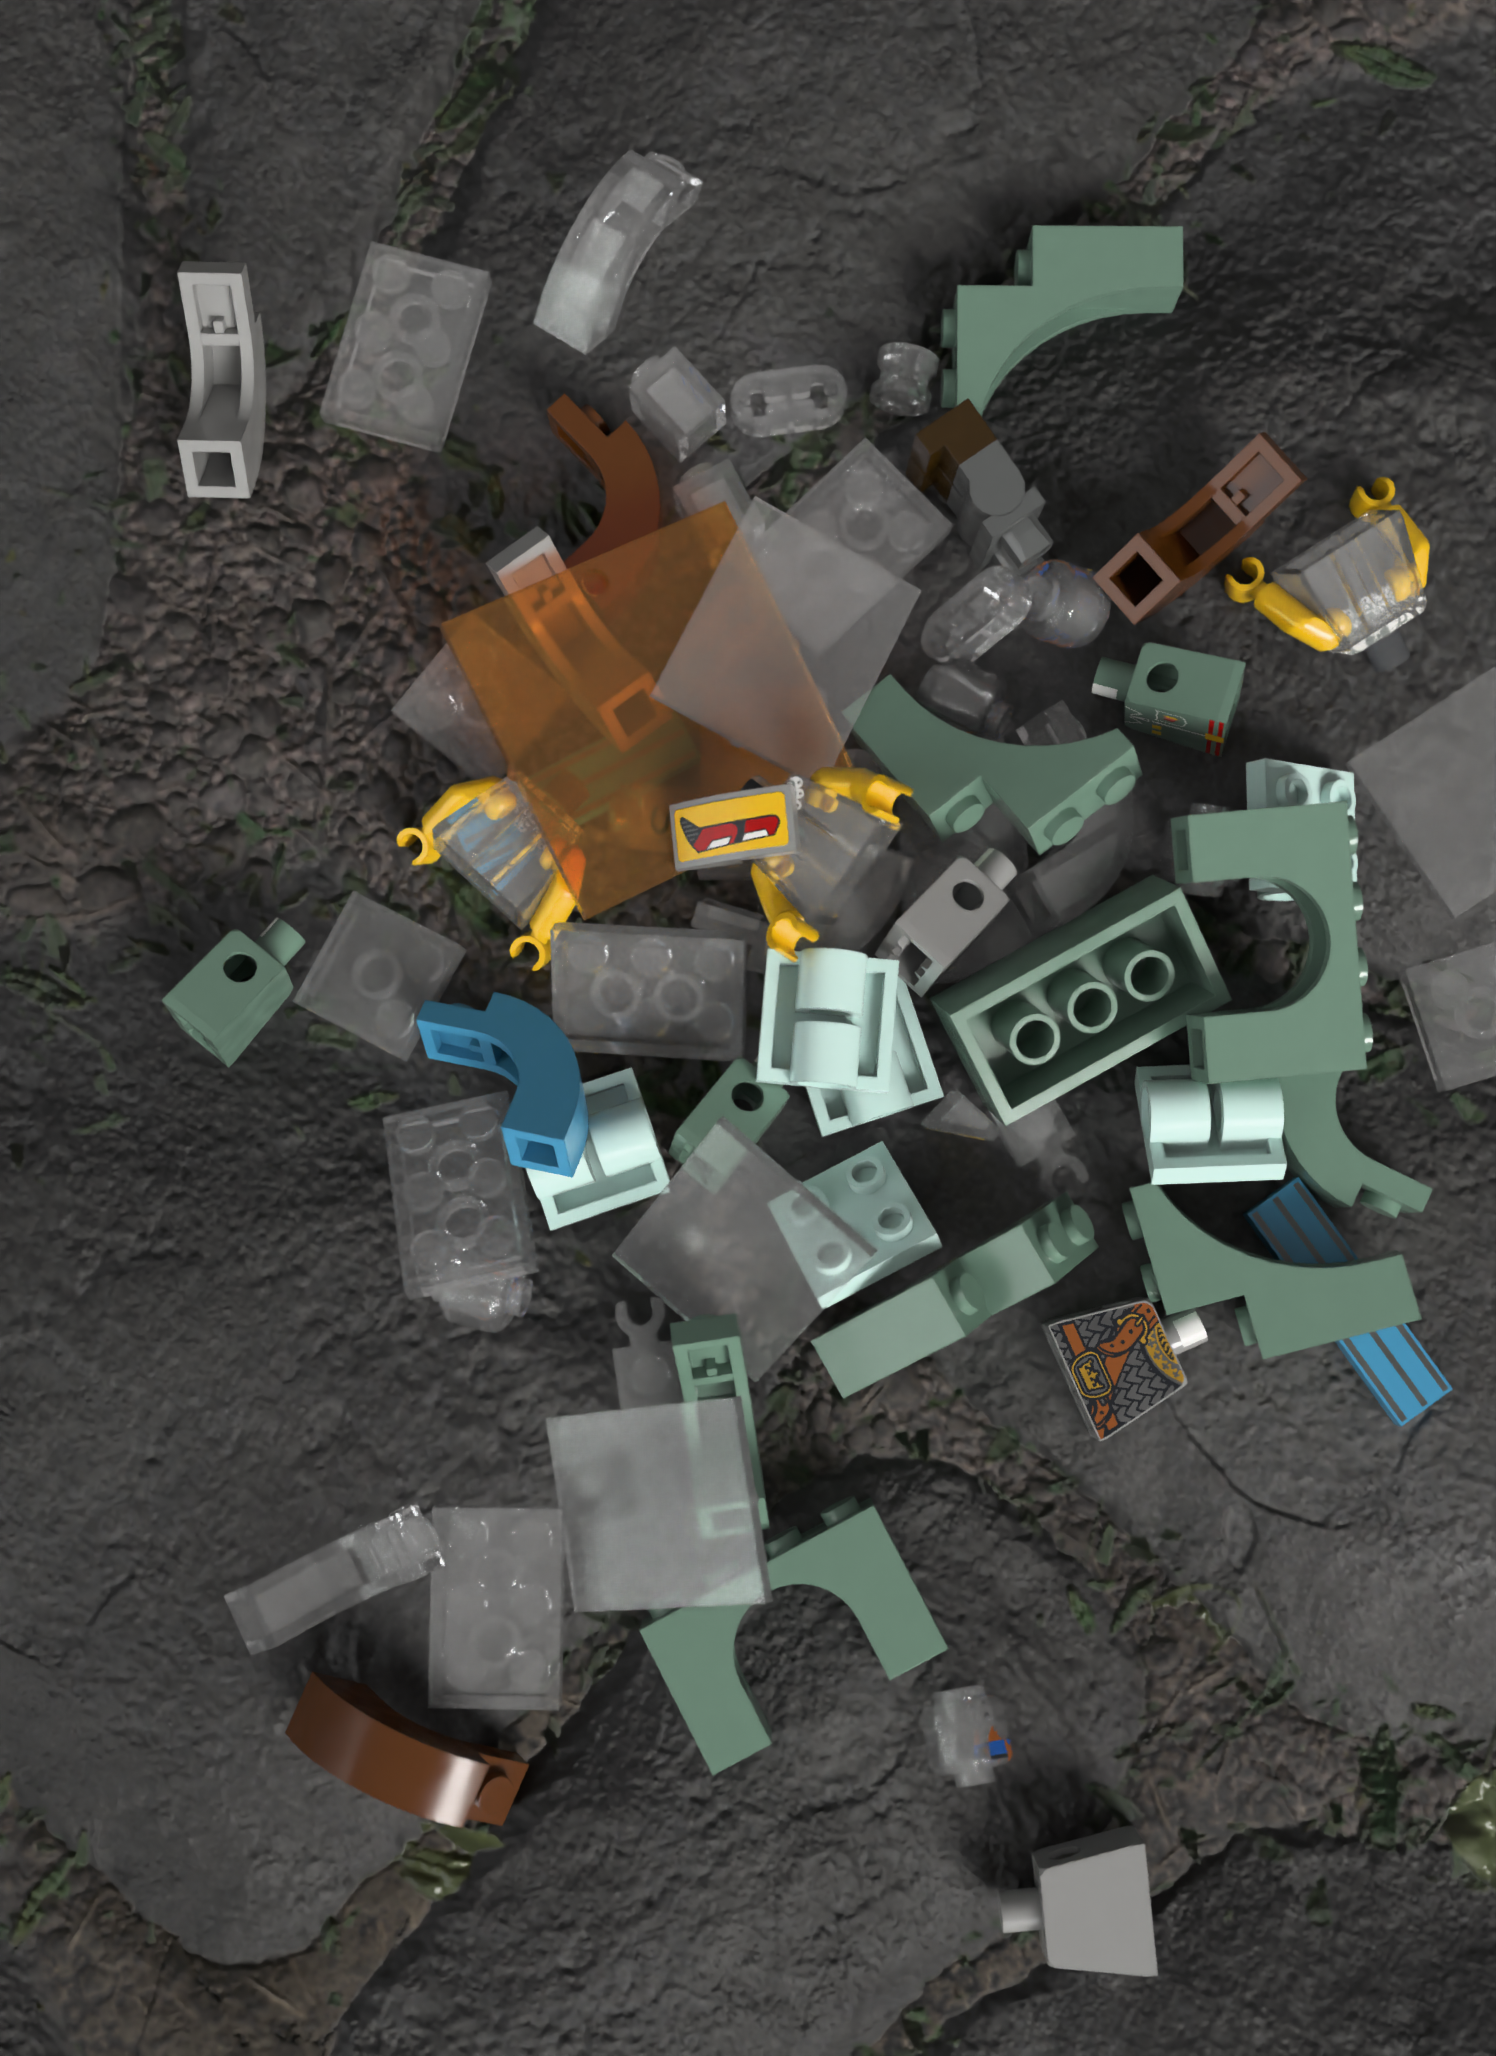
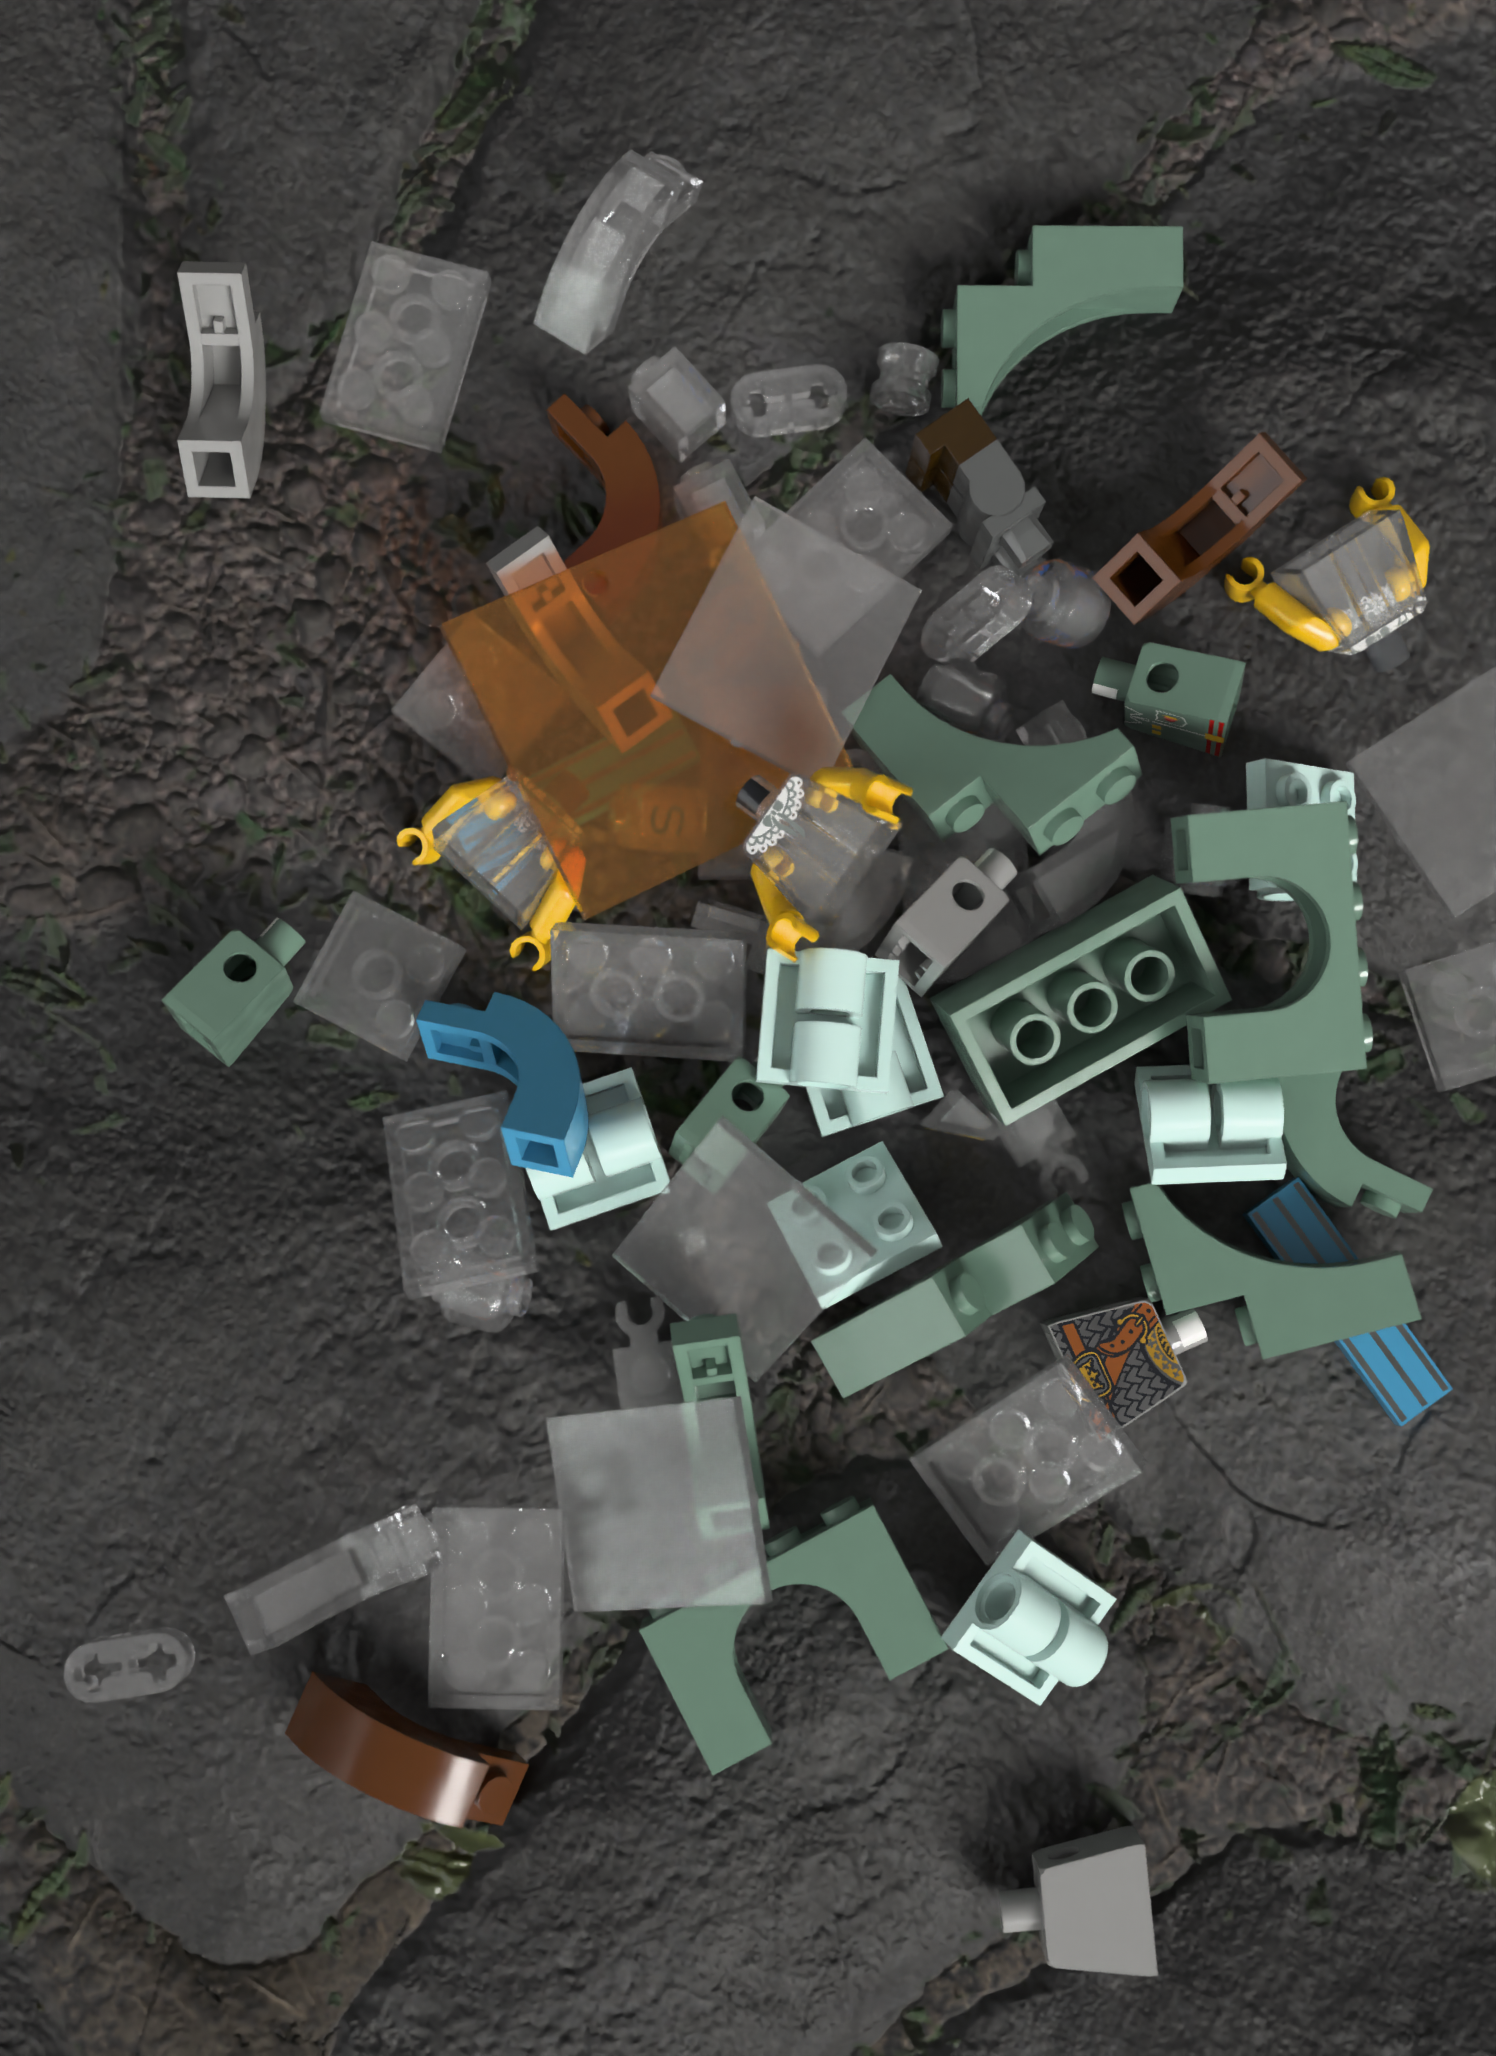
slope [669,784,801,872] -> none
clear head [921,1685,1013,1788] -> none
none -> clear beam [64,1627,195,1703]
none -> clear plate [909,1354,1147,1566]
none -> light aqua plate [941,1529,1116,1706]

